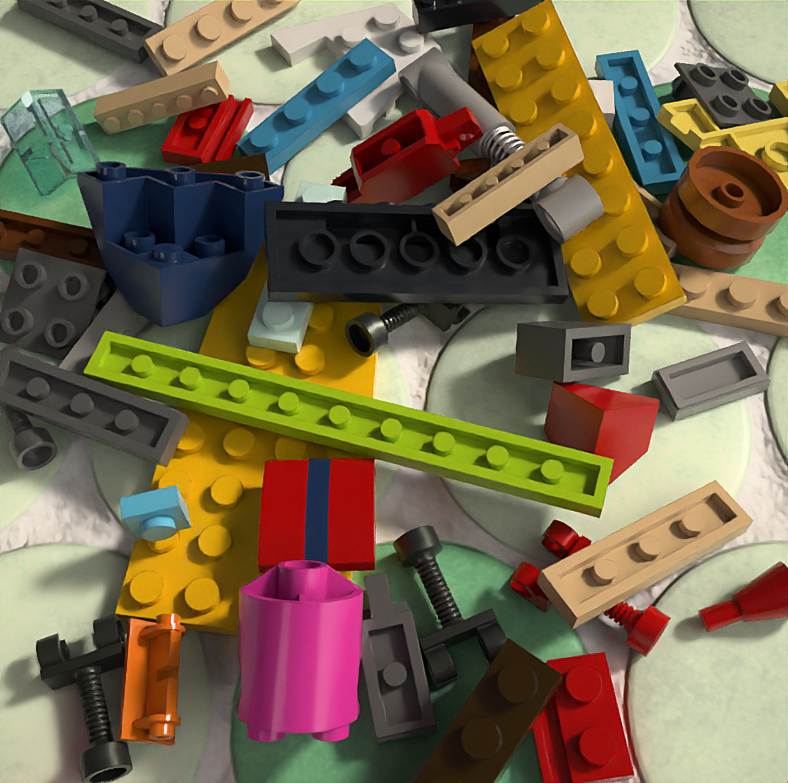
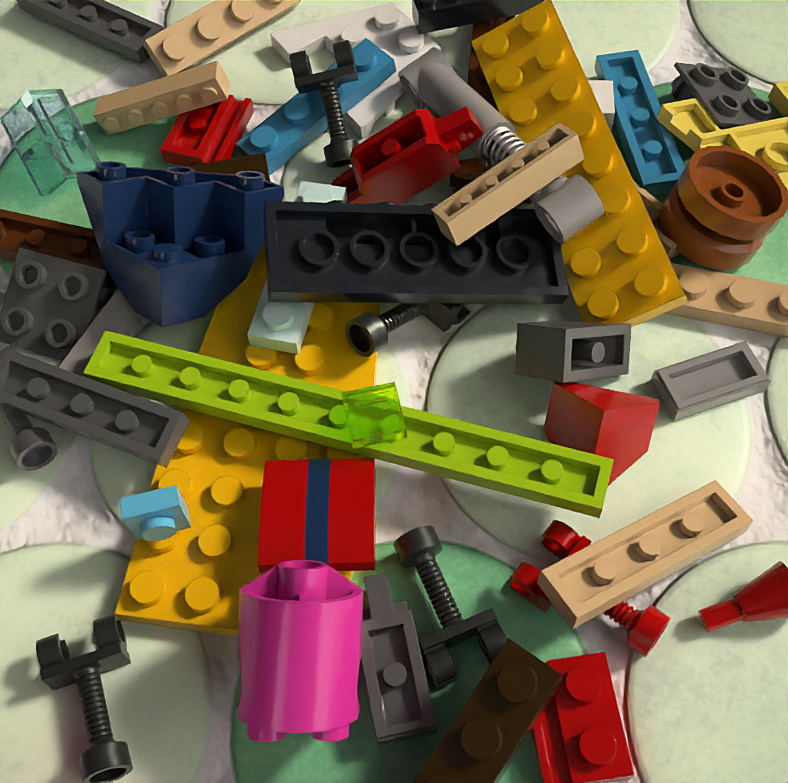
orange hinge [118,614,186,746] -> none
none -> pearl dark grey bar [289,40,359,168]
none -> clear neon green tile [341,382,407,449]

